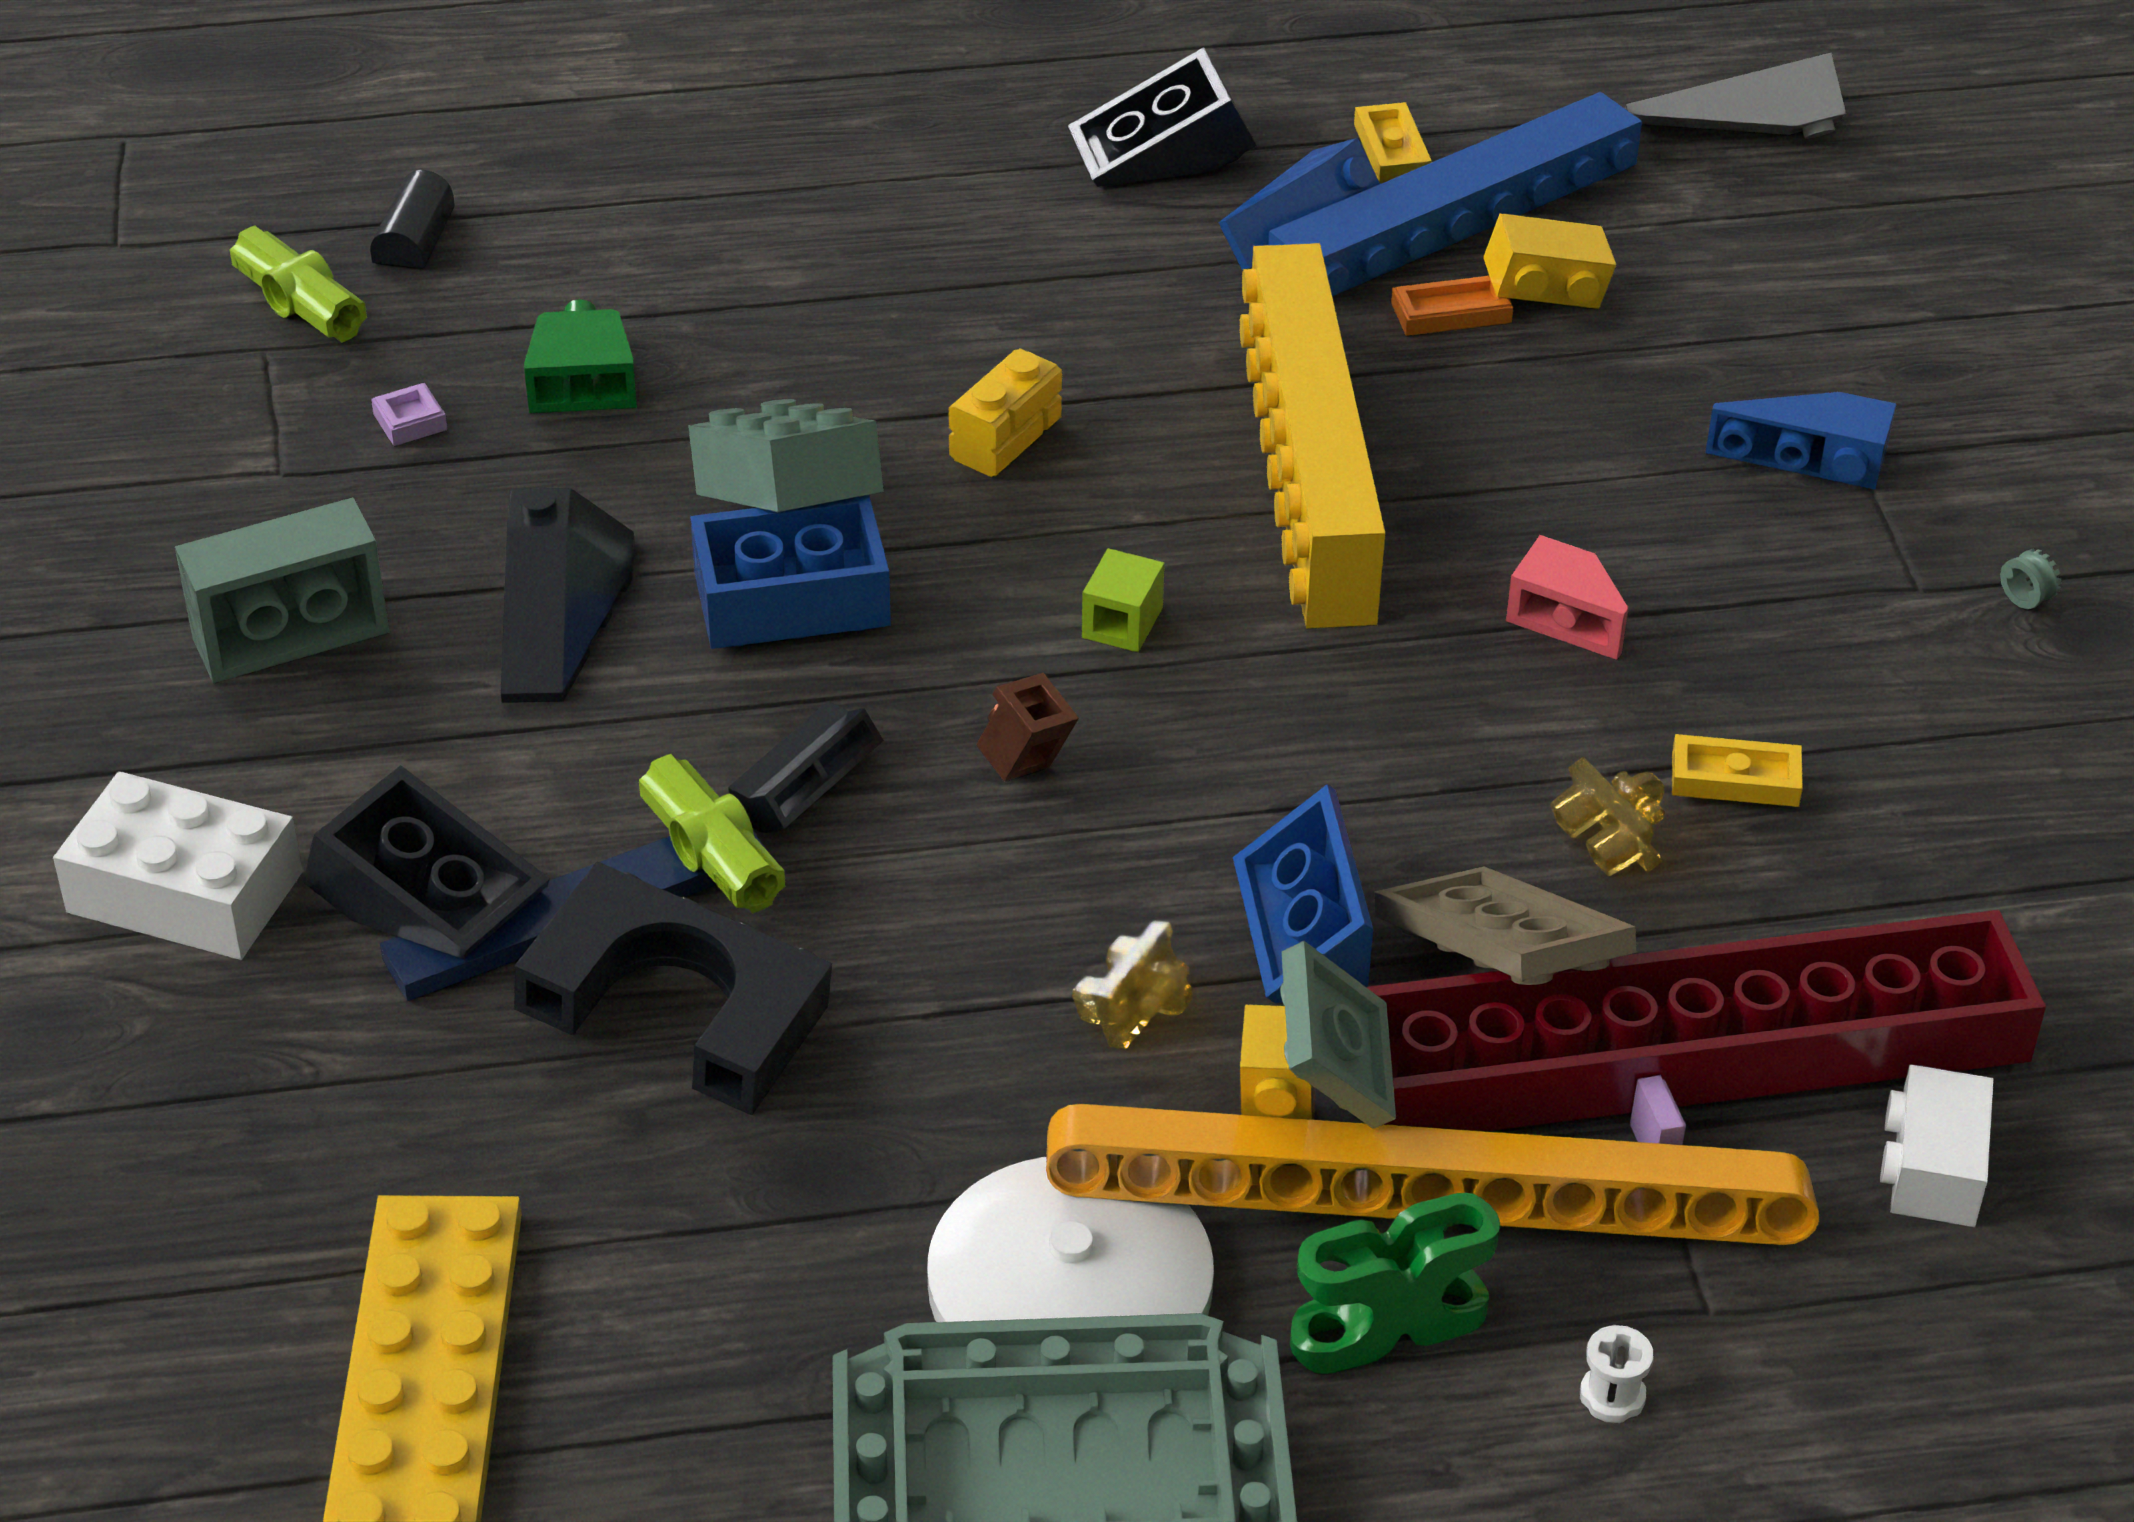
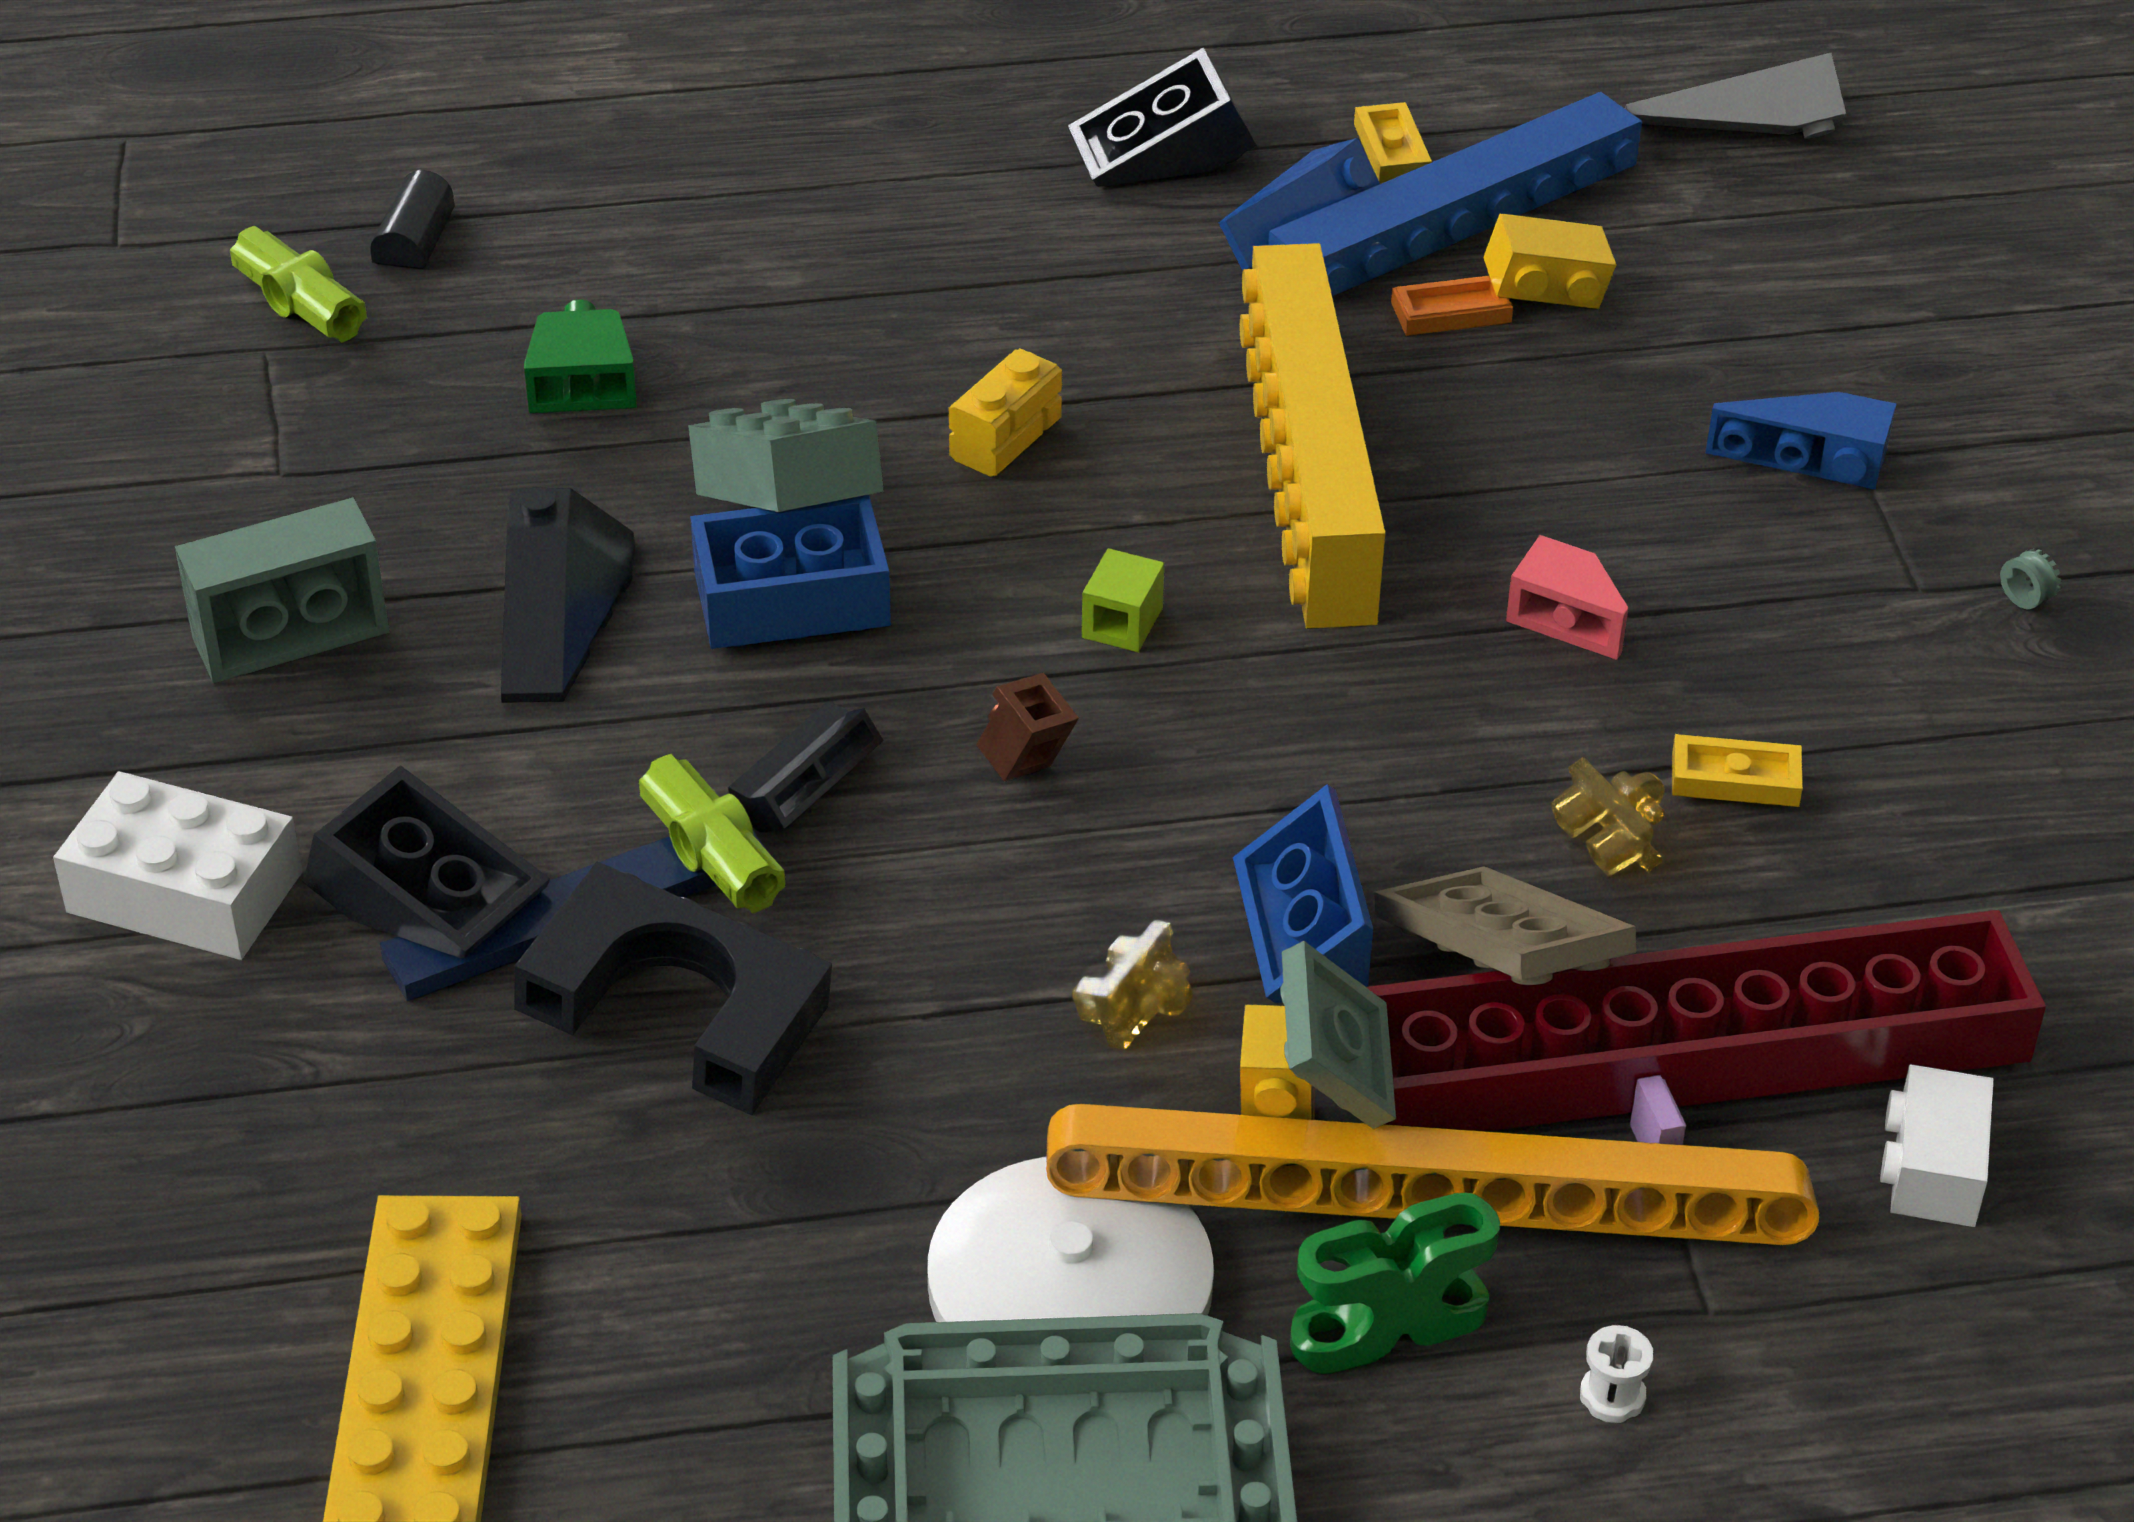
lavender tile [371,383,447,446] -> none

